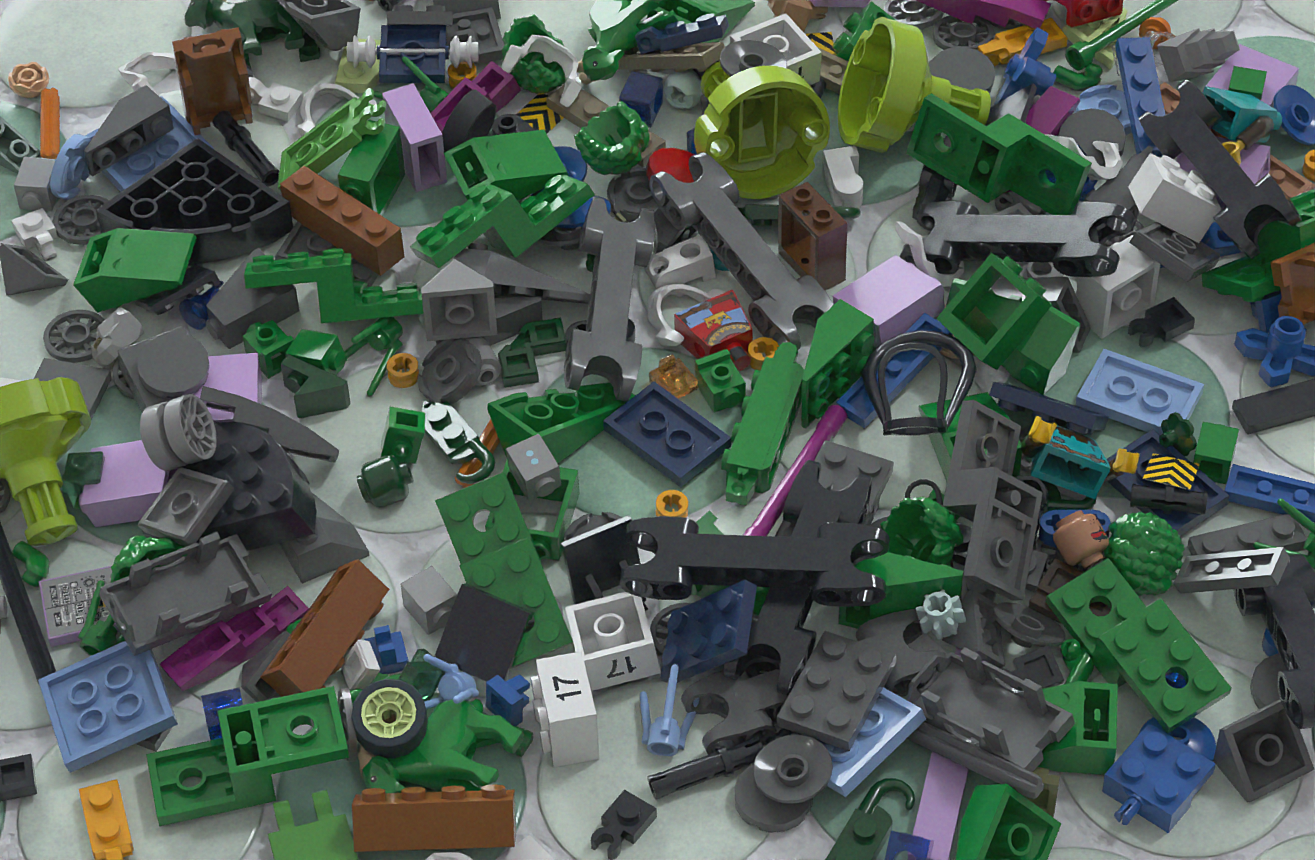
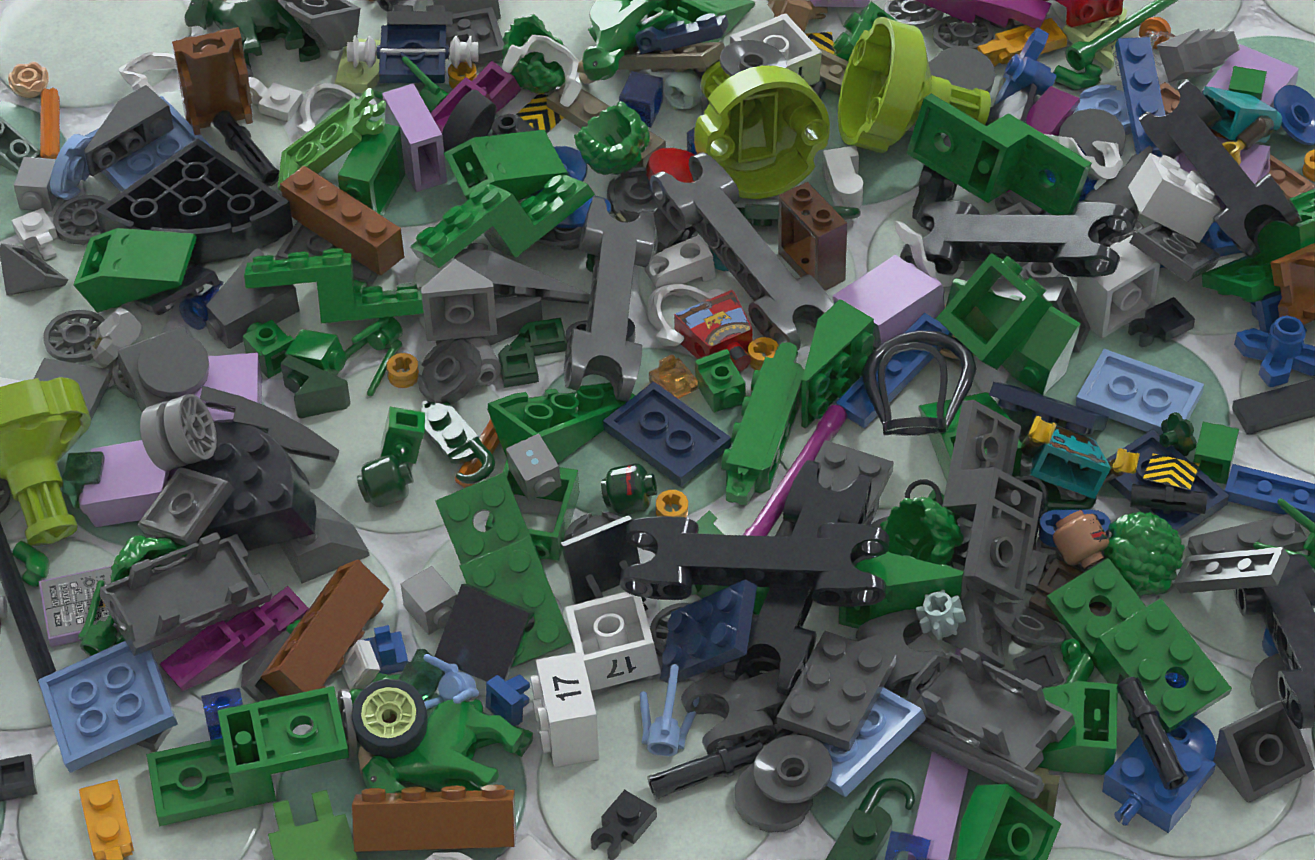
none -> dark green head [601,463,657,514]
none -> black pin [1116,677,1188,790]

